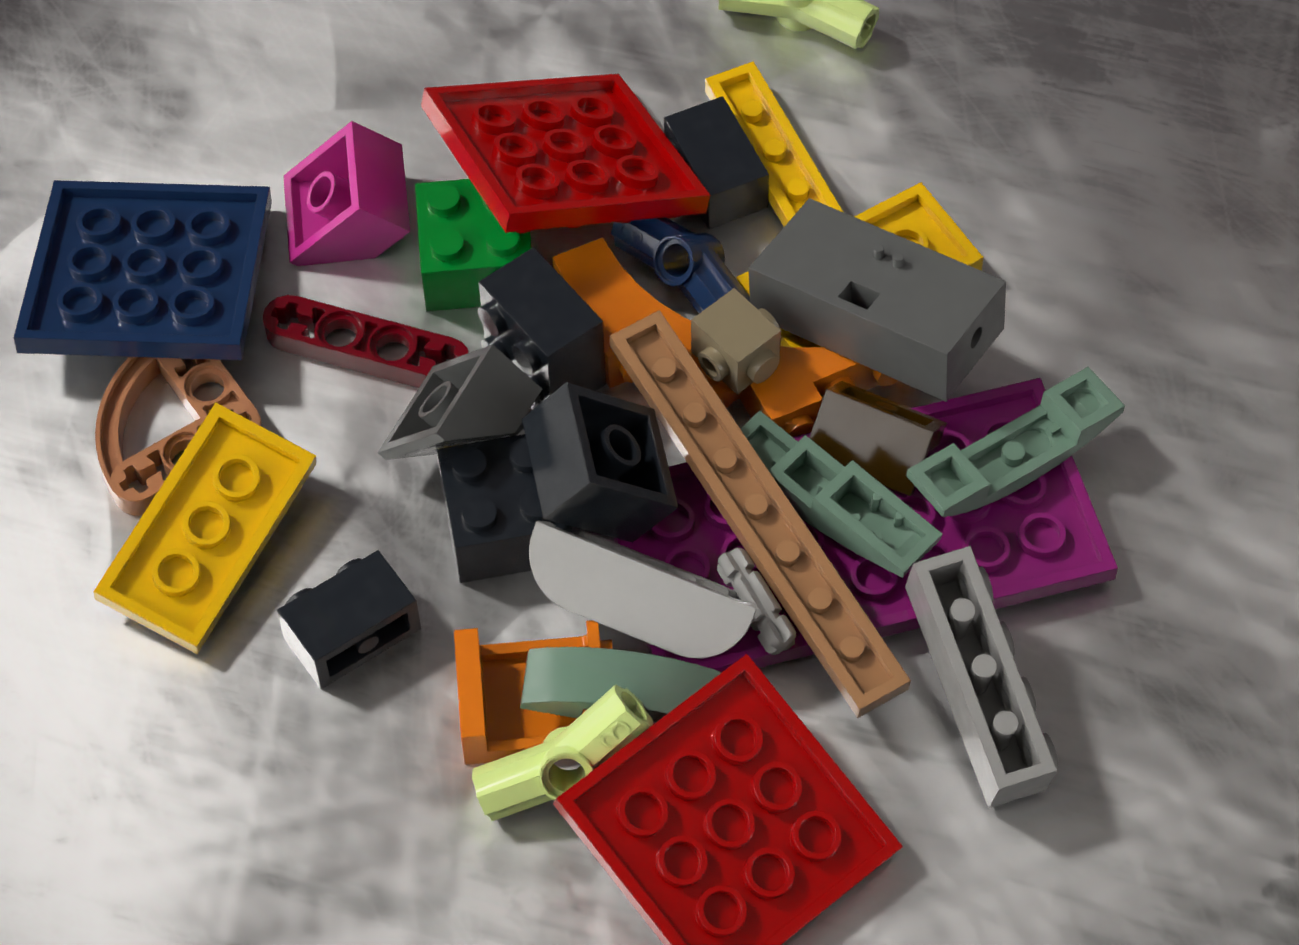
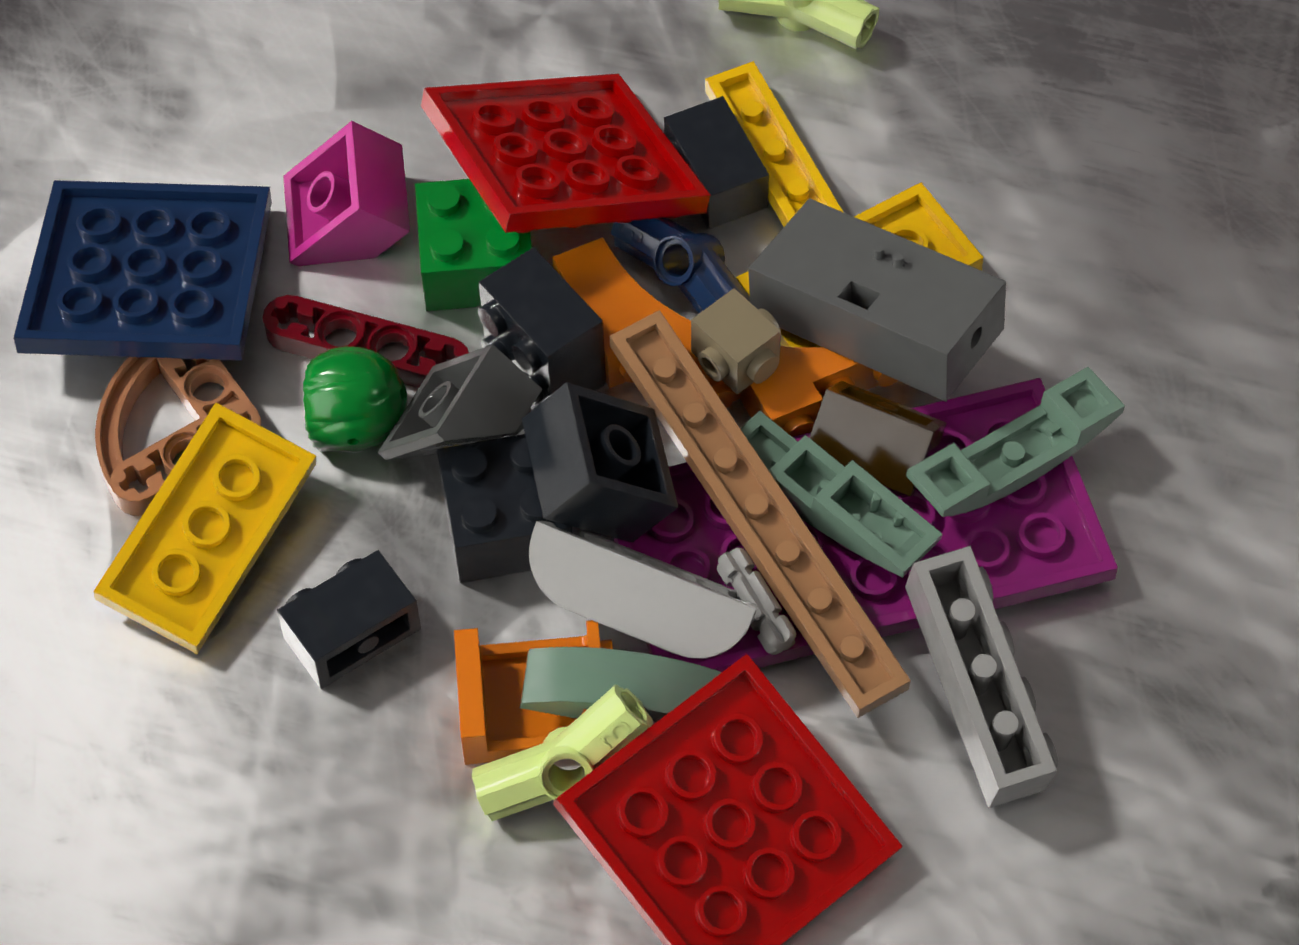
none -> green piece [303,346,408,452]

